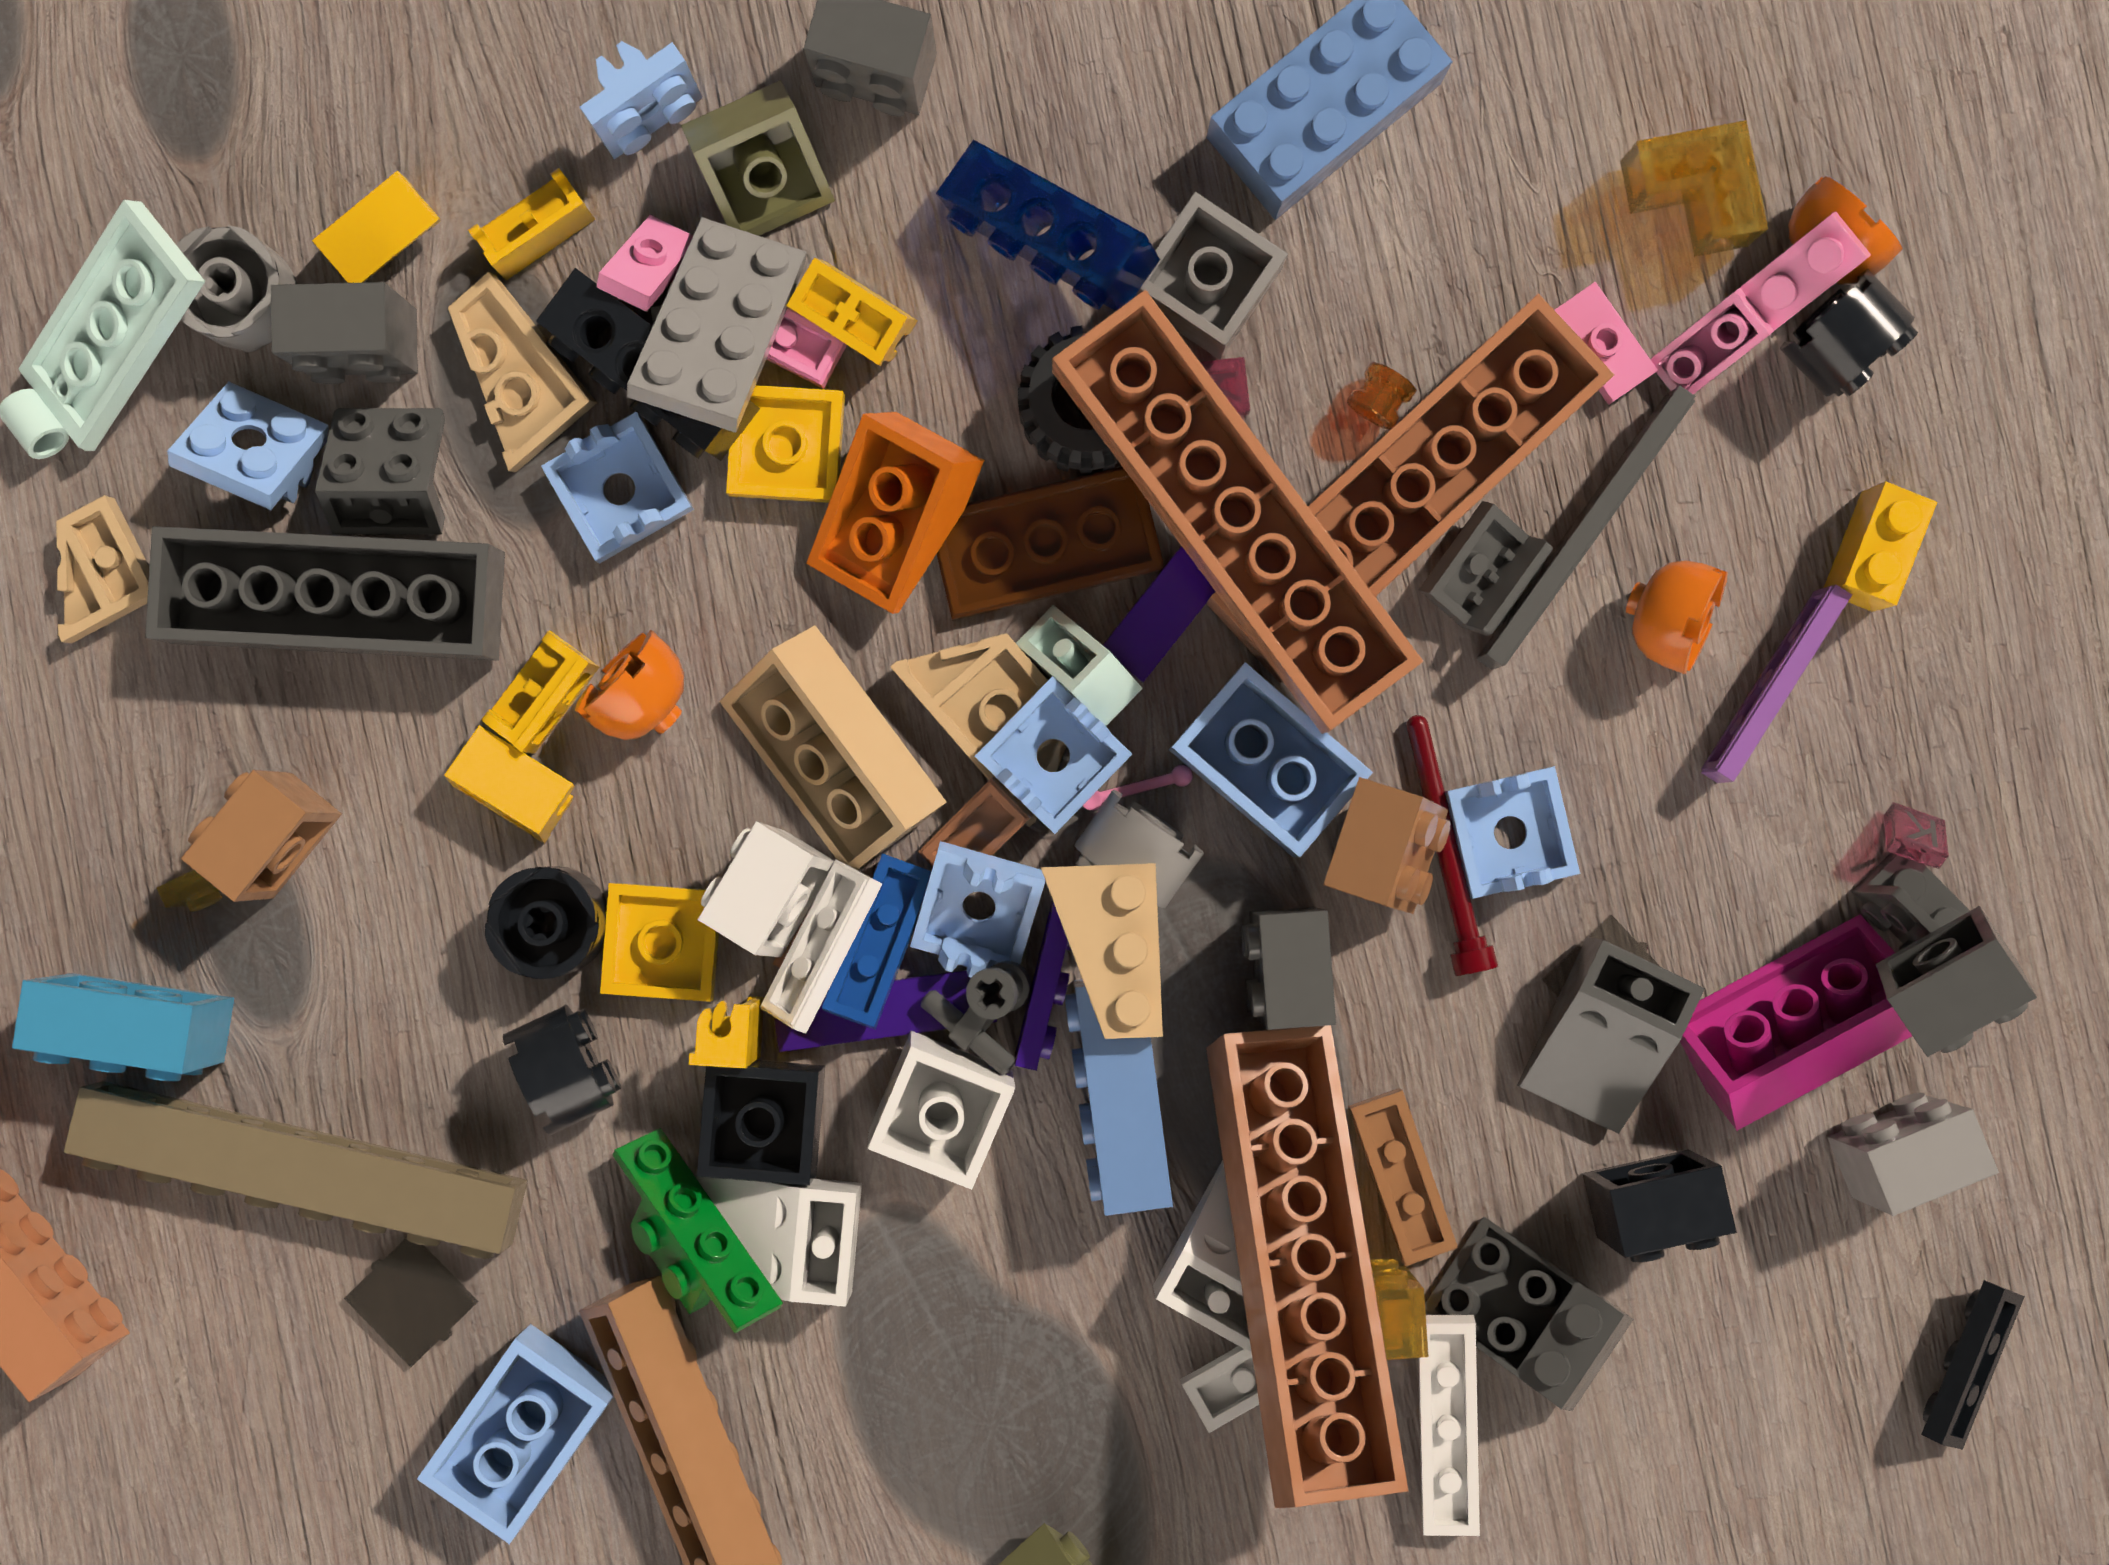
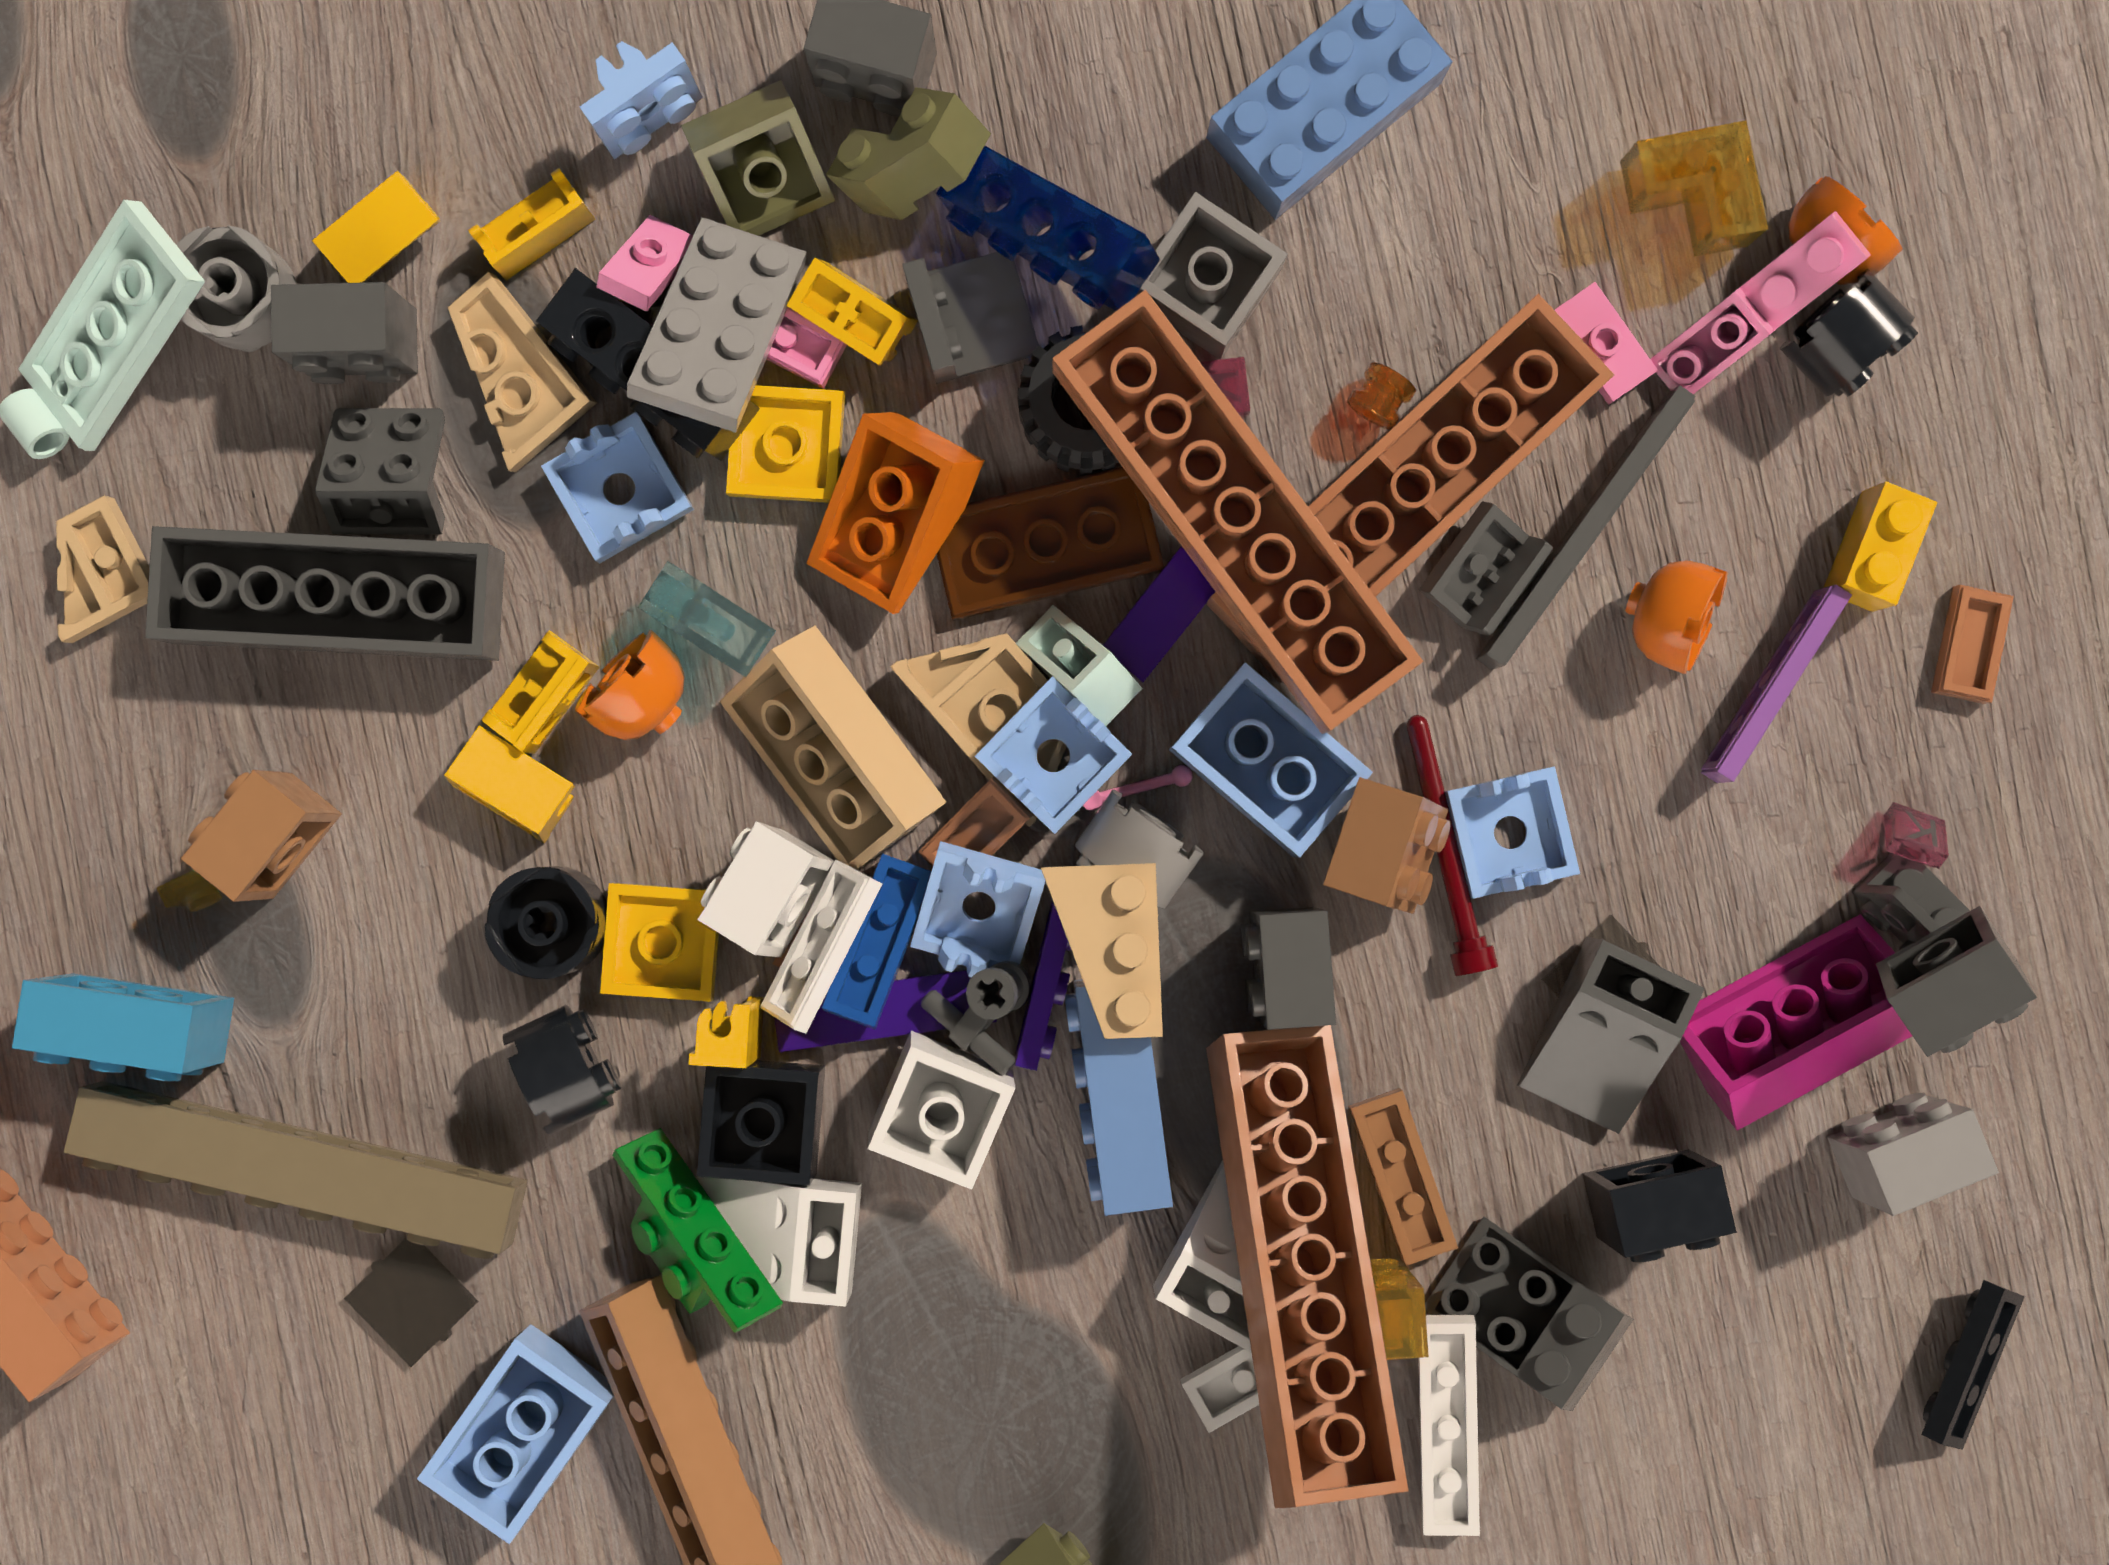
light blue piece [167,381,329,510] -> none
none -> clear light blue slope [637,561,776,677]
none -> olive brick [826,87,991,220]
none -> dark grey bracket [902,249,1039,384]
none -> nougat tile [1931,585,2014,704]

